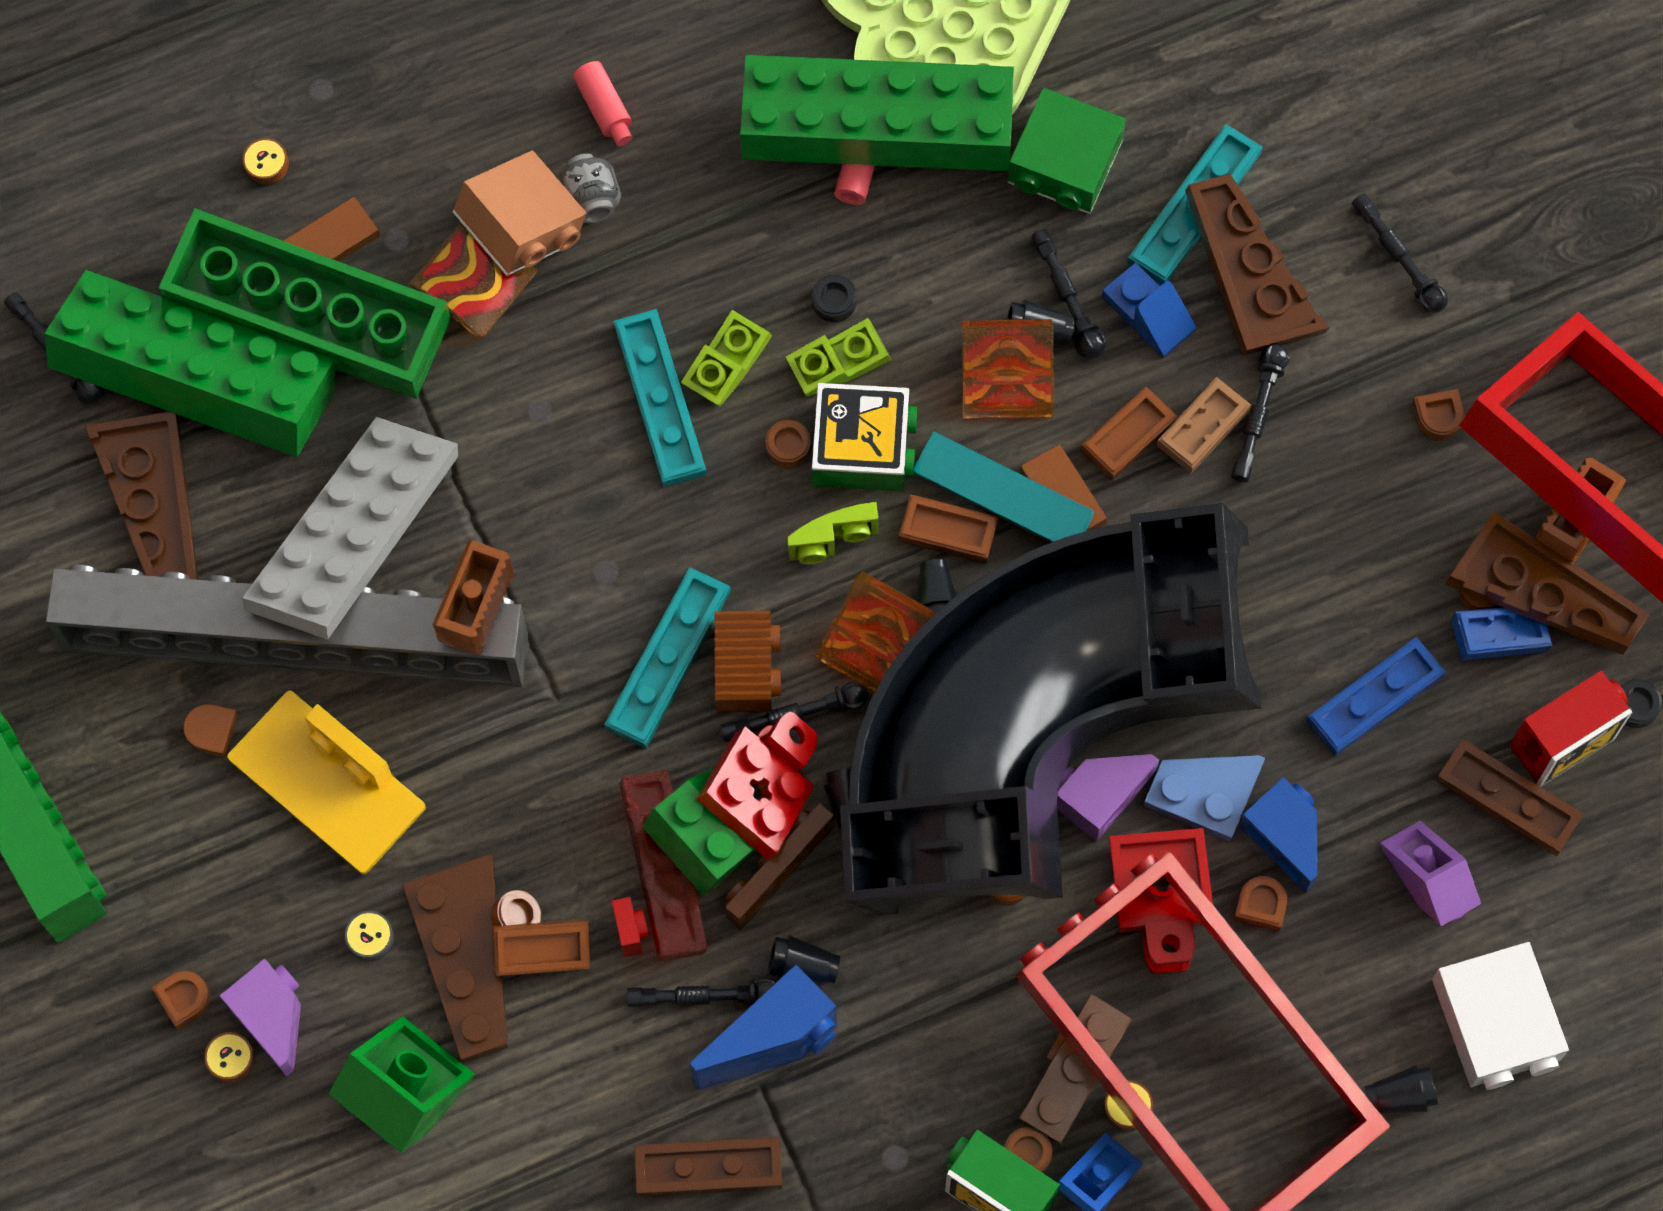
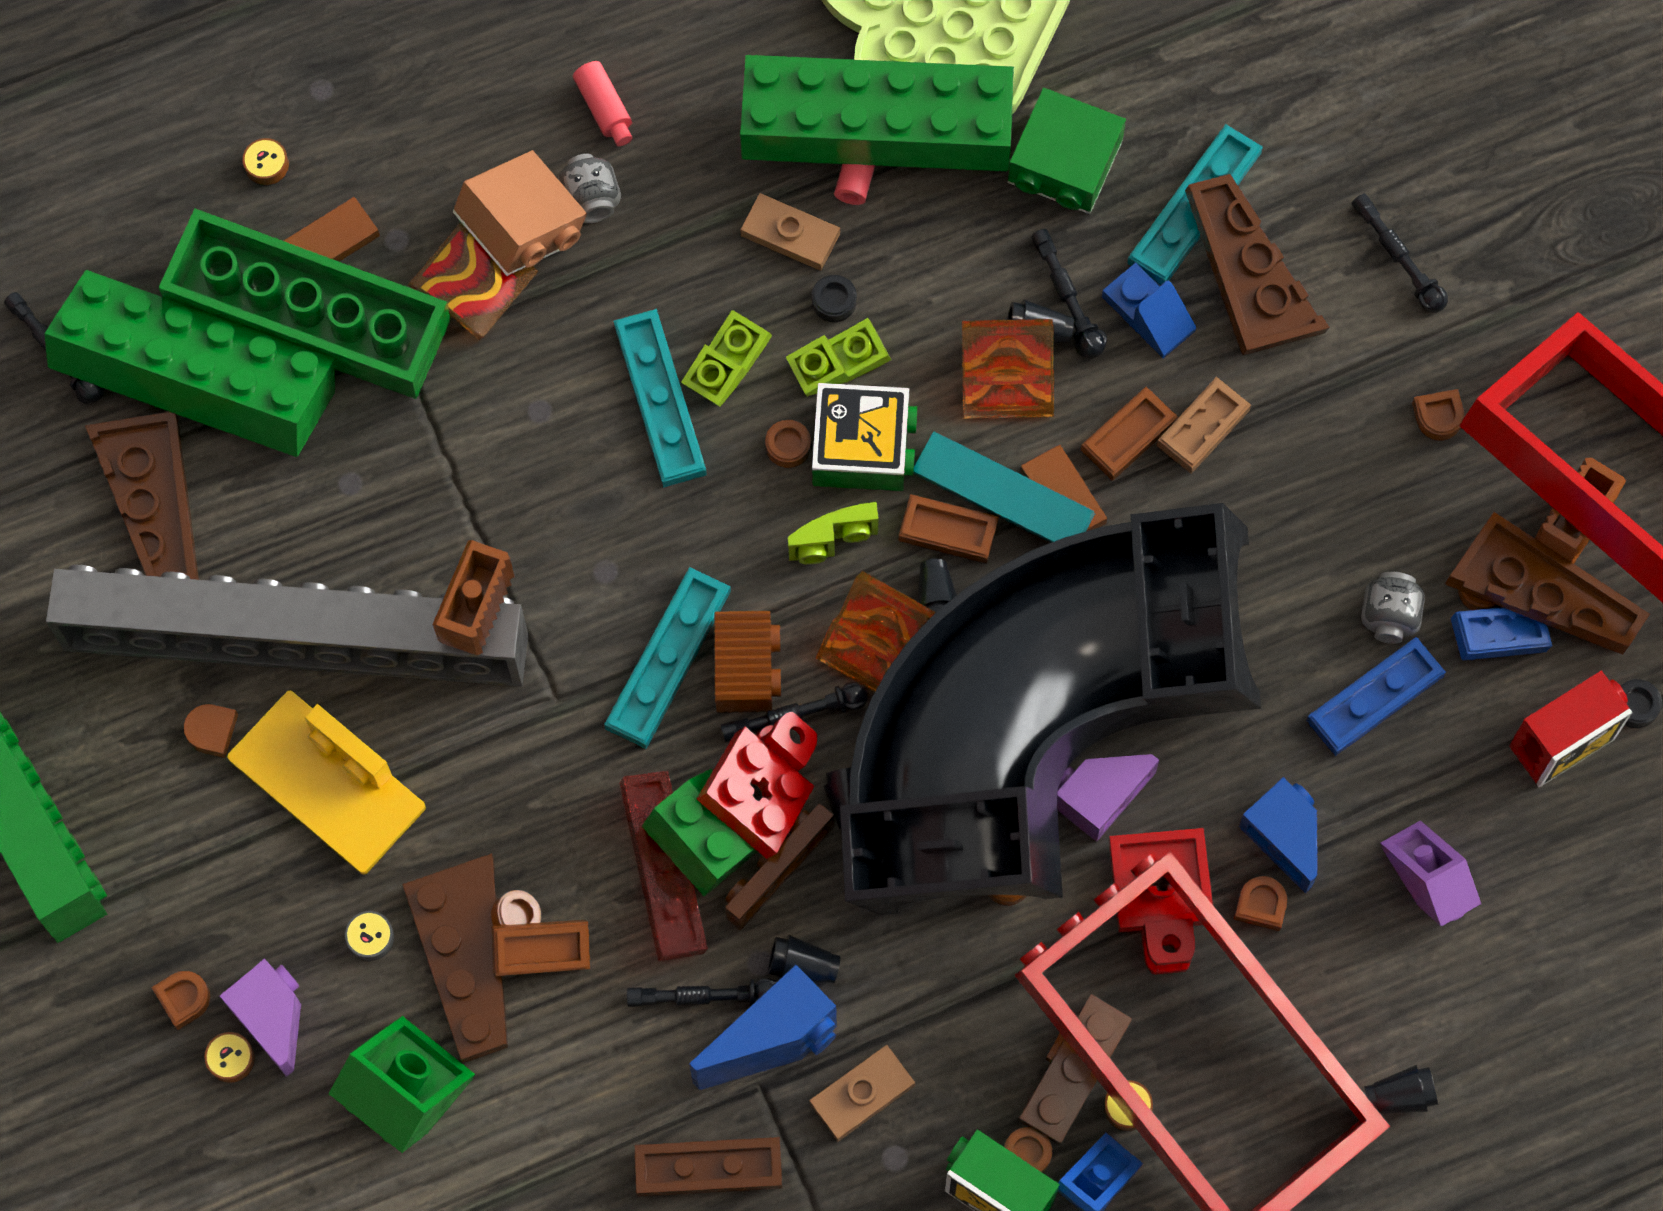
light grey plate [242,417,458,640] -> none
red plate [612,897,649,957] -> none
medium blue wing [1143,755,1265,843] -> none
black piece [1231,344,1290,482] -> none
white brick [1432,942,1569,1090] -> none
reddish brown plate [1436,738,1584,857] -> none
none -> medium nougat plate [740,193,840,271]
none -> medium nougat plate [809,1045,915,1142]
none -> head [1361,572,1425,644]

